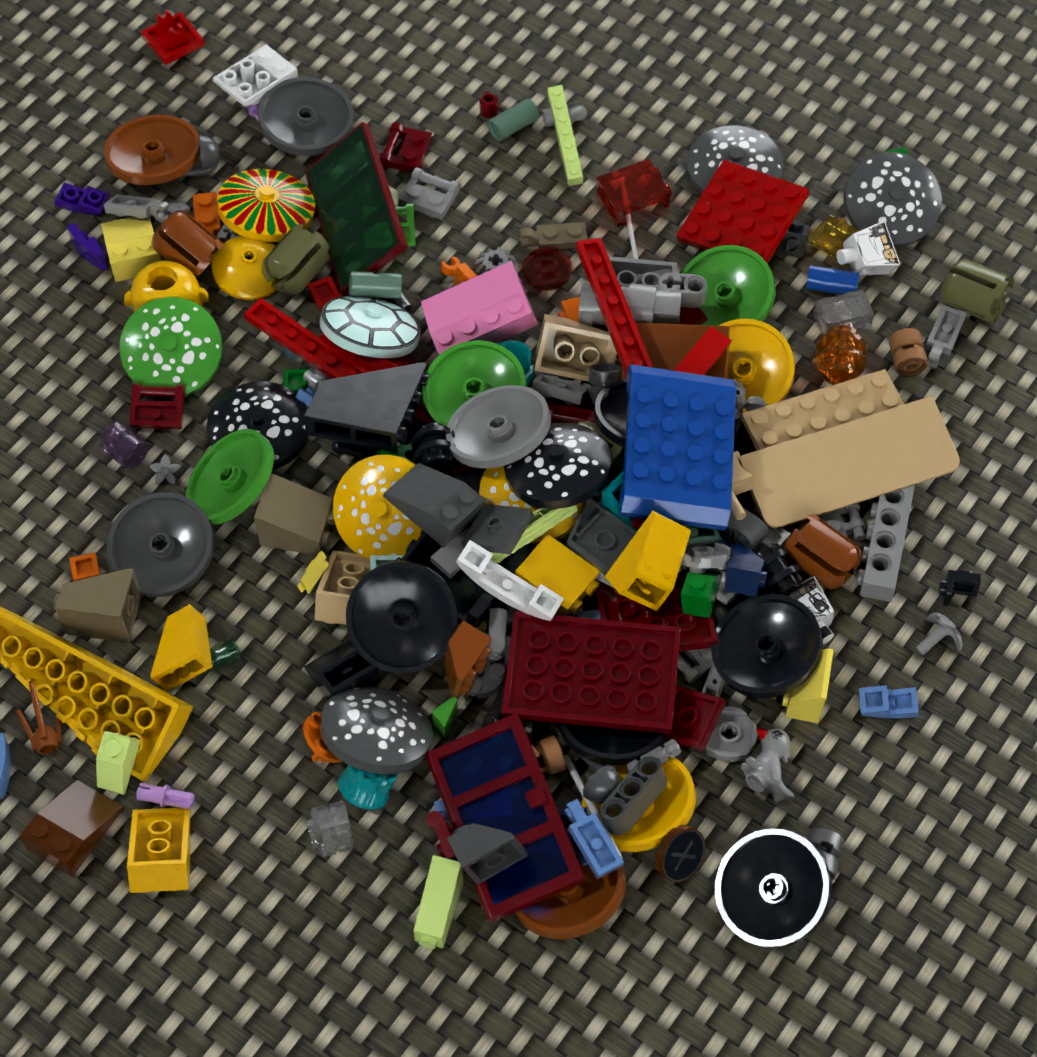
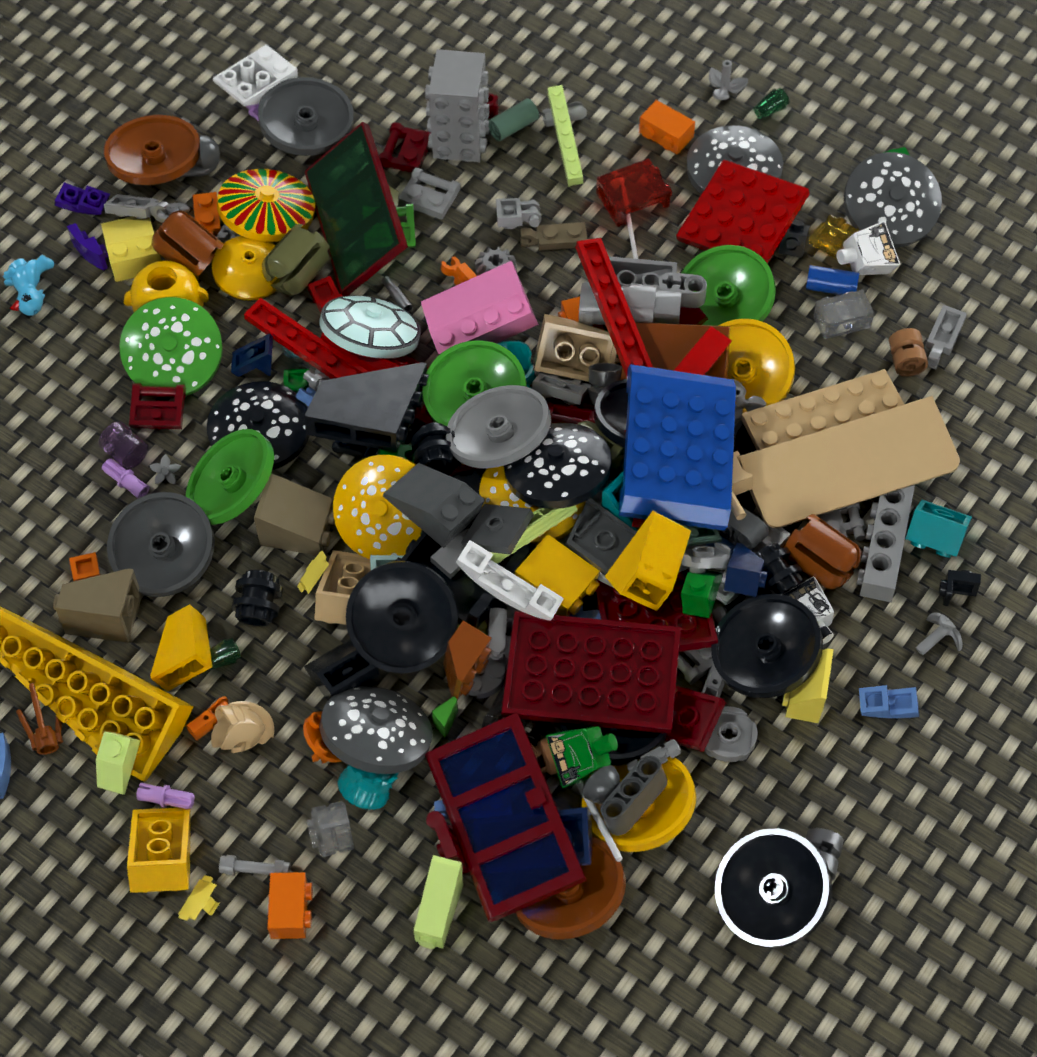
reddish brown slope [20,780,124,877] -> none
red plate [141,10,205,65] -> none
sand green pin [349,271,402,299] -> none
dark grey slope [447,823,528,885] -> none
clear red tile [523,247,572,291] -> none
medium blue plate [565,799,624,879] -> none
tile [655,825,705,883] -> none
light grey animal [740,728,794,803] -> none
clear orange piece [814,325,867,385] -> none
olive cylinder [942,259,1014,325] -> none
none -> medium azure animal [3,255,54,316]
none -> lavender axle [102,459,150,499]
none -> light yellow piece [178,875,220,921]
none -> orange bar [186,696,228,741]
none -> tan helmet [211,701,274,753]
none -> light grey bar [219,855,291,876]
none -> dark blue slope [231,333,273,377]
none -> black piece [232,570,283,627]
none -> orange brick [268,872,313,939]
none -> light grey brick [425,49,490,162]
none -> light grey plate [496,198,541,229]
none -> green torso [546,726,618,788]
none -> orange brick [639,100,695,155]
none -> light grey plant [709,60,748,100]
none -> clear green cone [753,88,790,119]
none -> teal slope [905,499,972,558]

